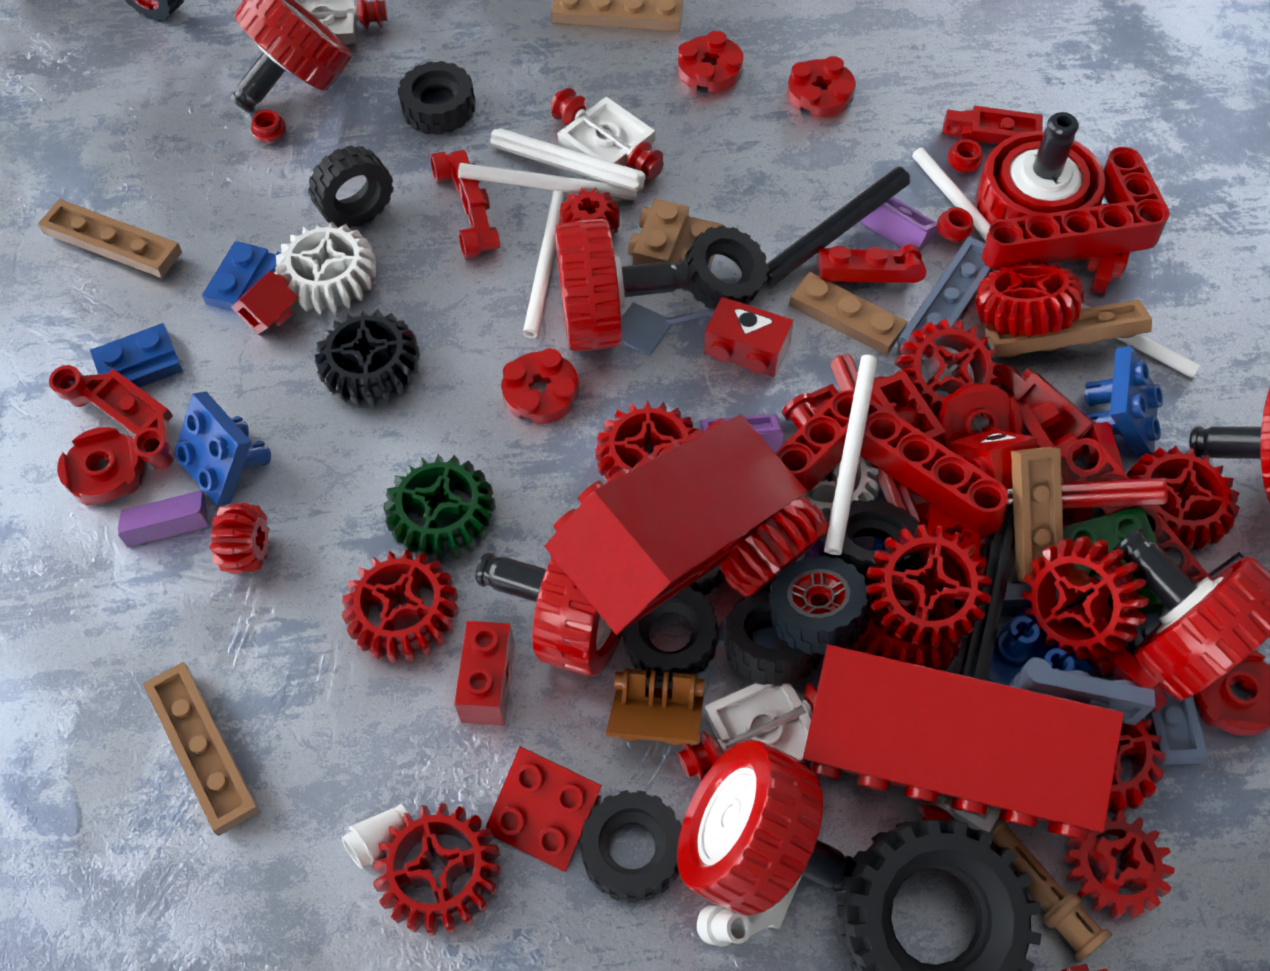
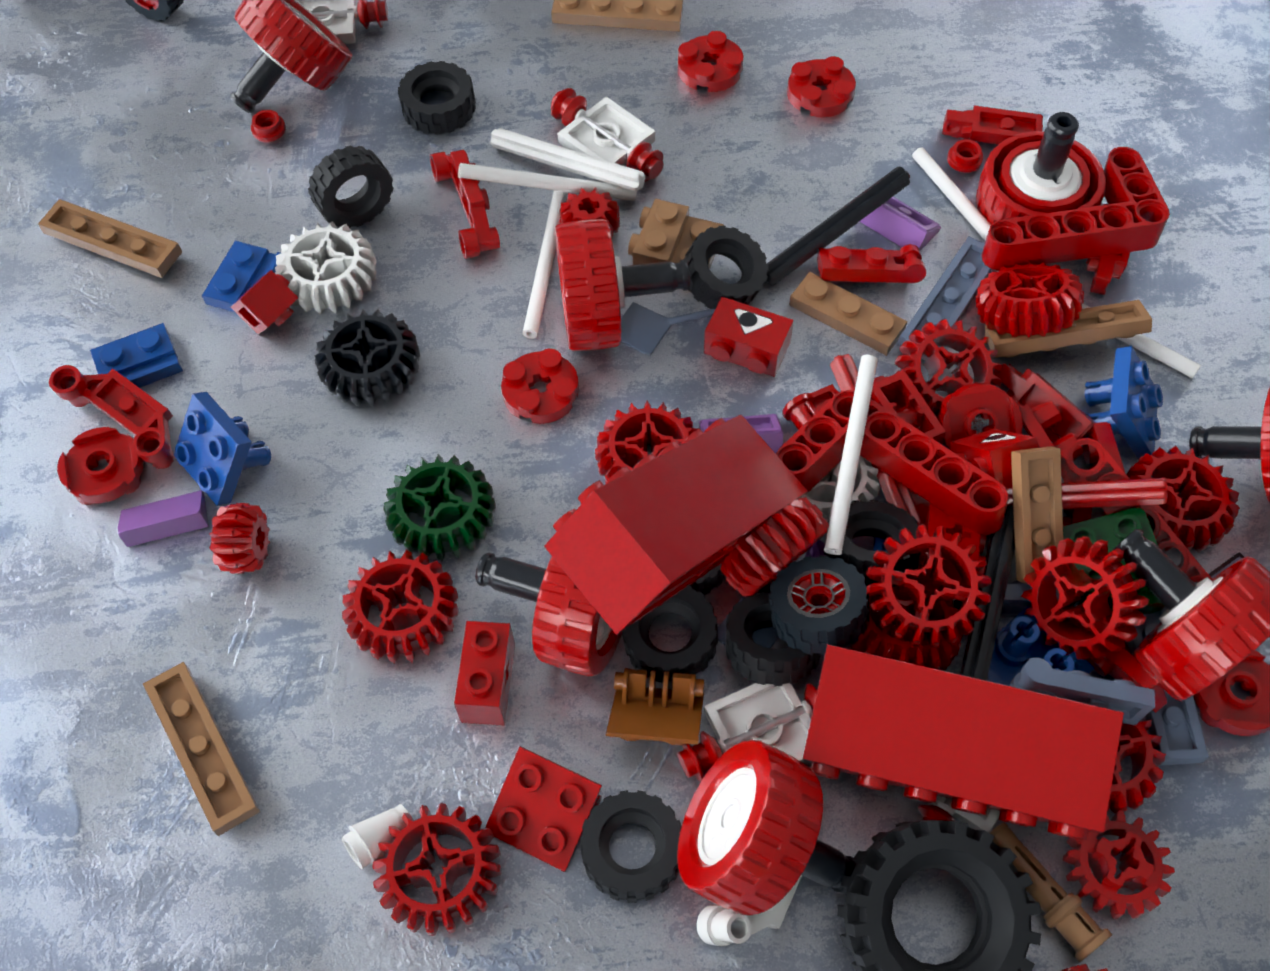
red plate [936,207,973,242] -> none

